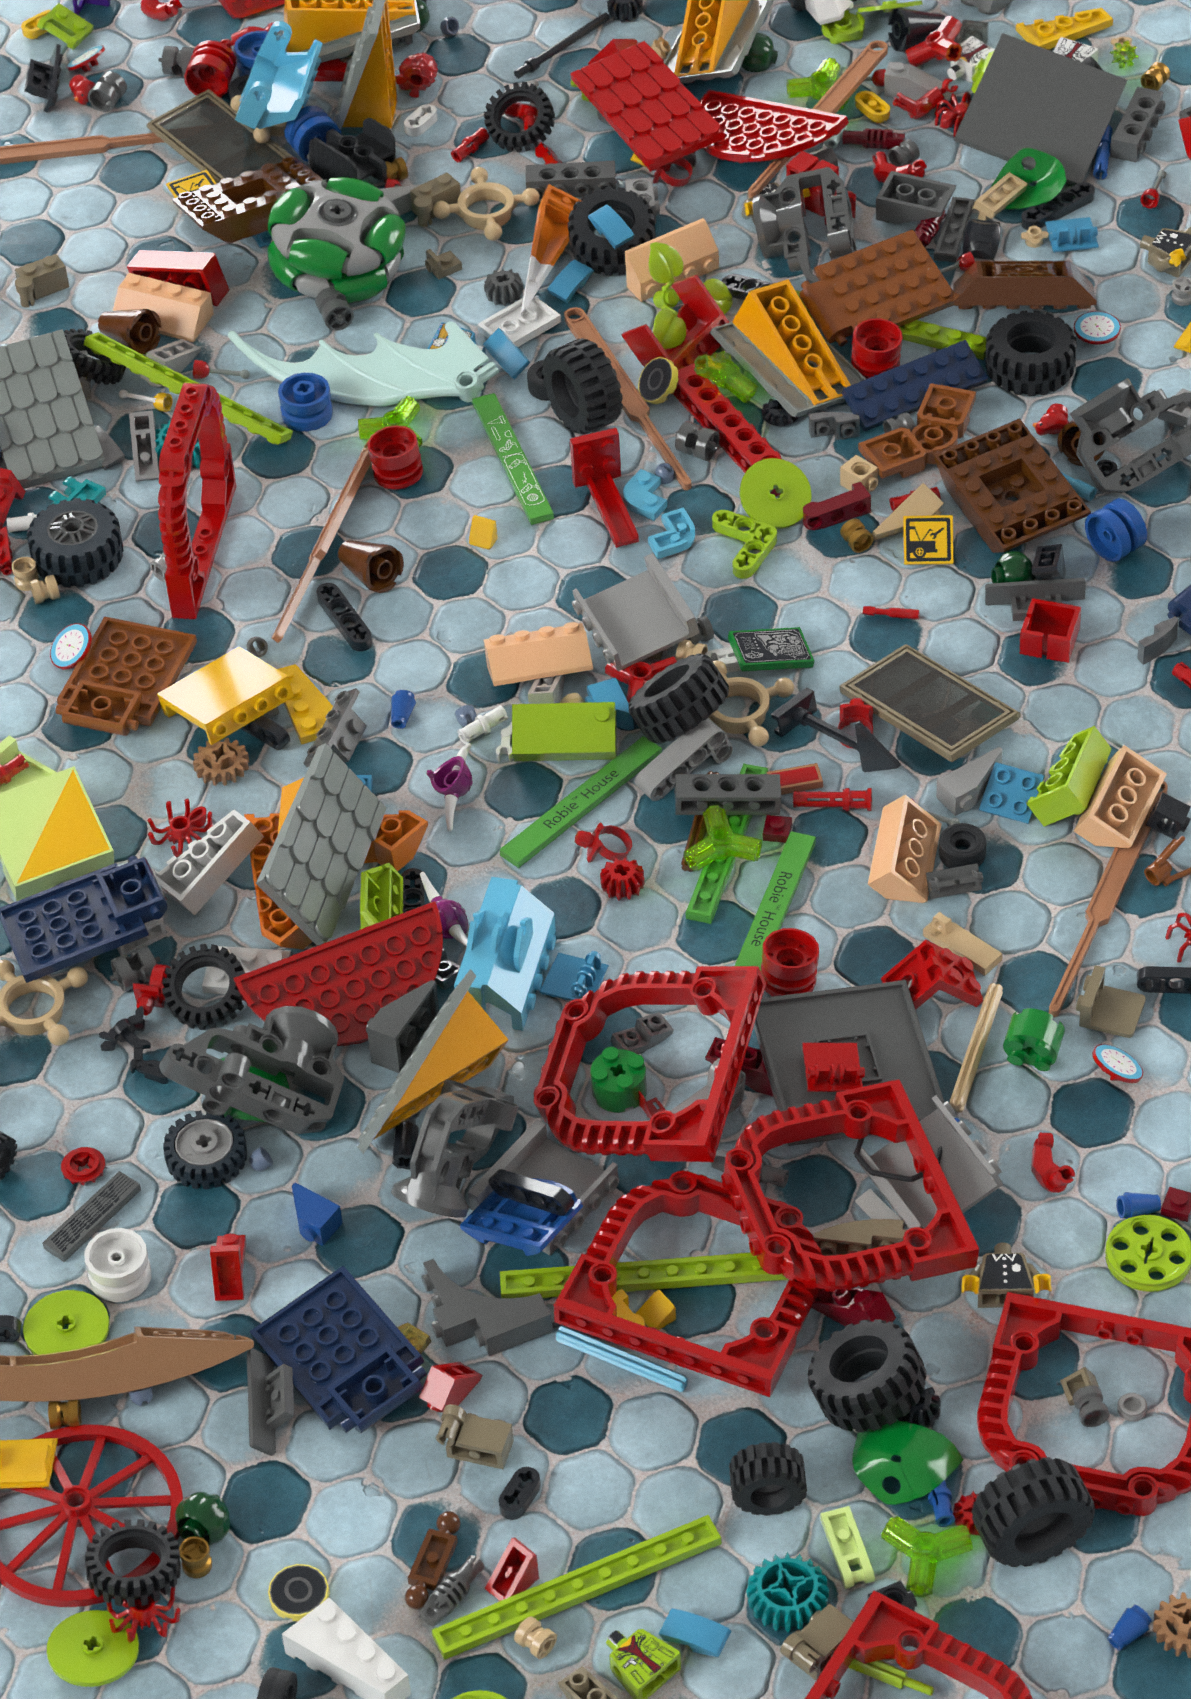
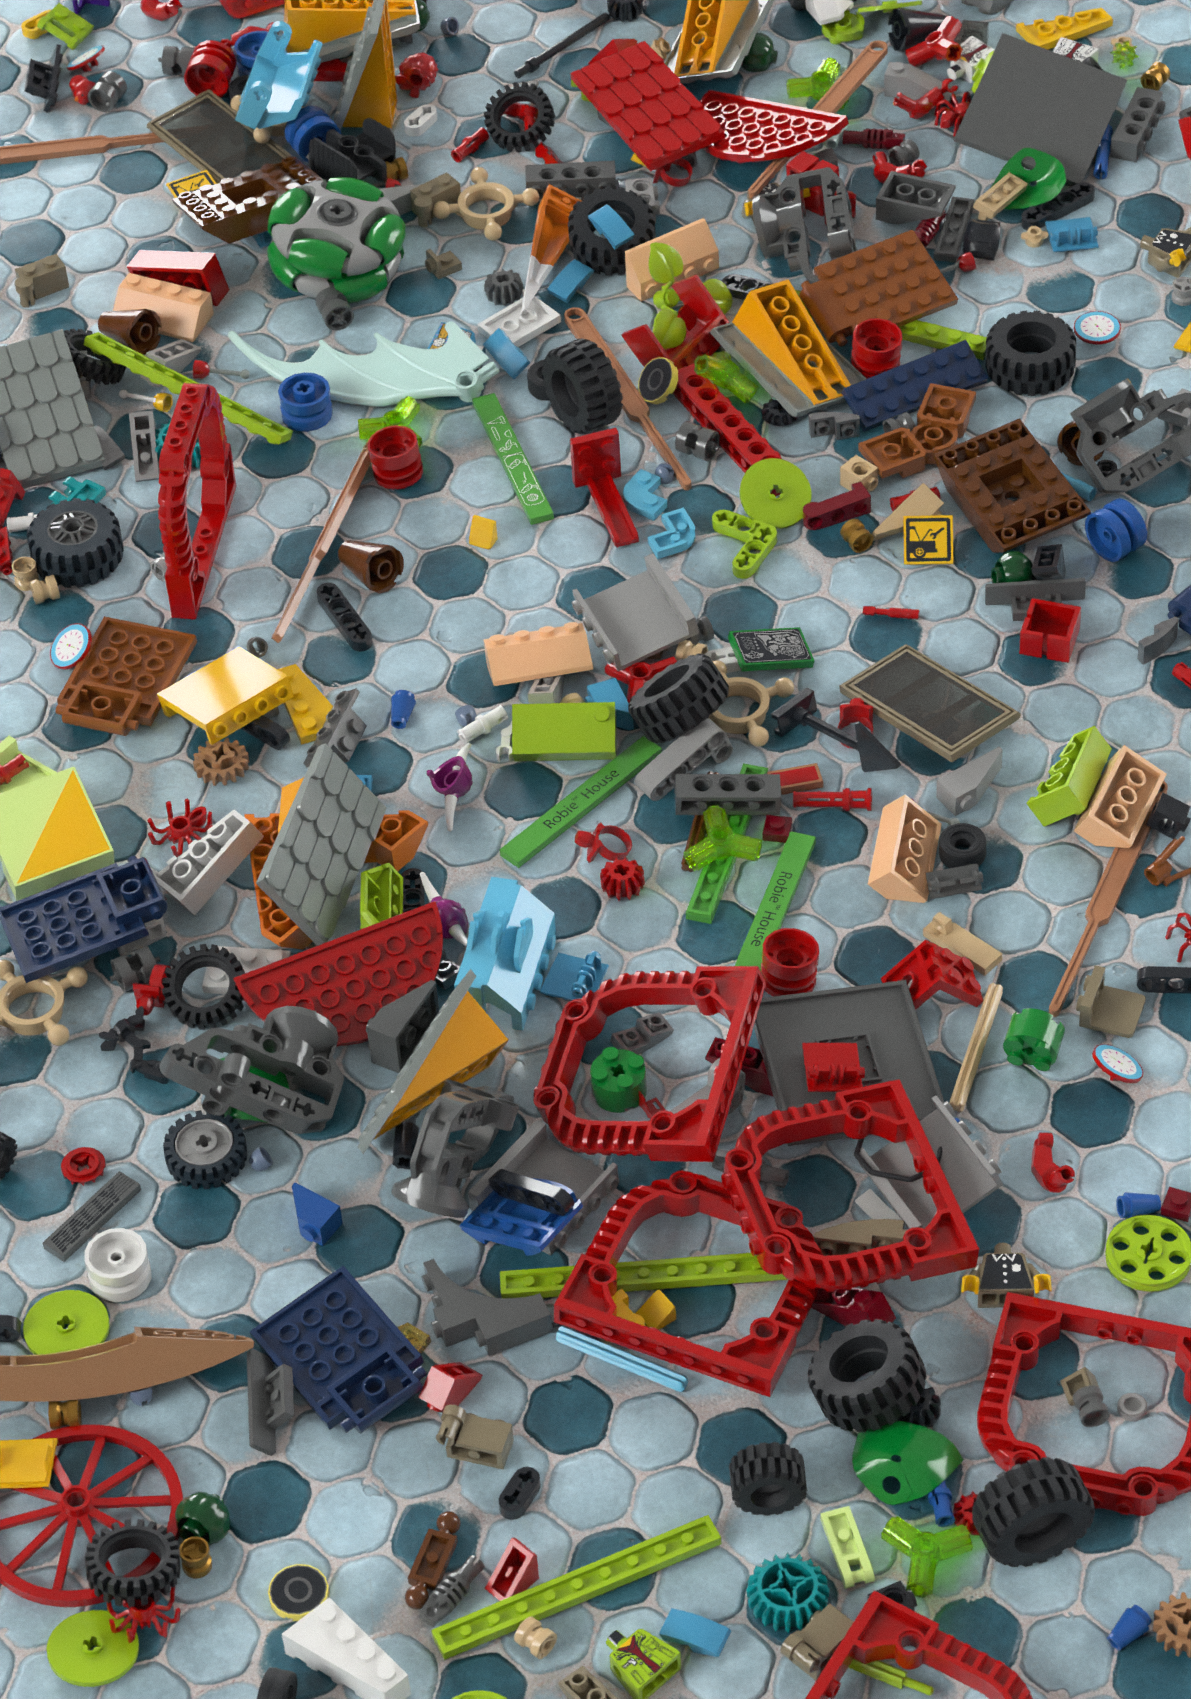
red bracket [210,1233,247,1301] -> none
red hinge [834,69,886,87] -> none
yellow plate [855,91,890,123] -> none
reddish brown slope [953,260,1097,309] -> none
dark azure hinge [979,762,1045,824] -> none
red animal [1033,403,1069,436] -> none
red hinge [1140,170,1166,209] -> none

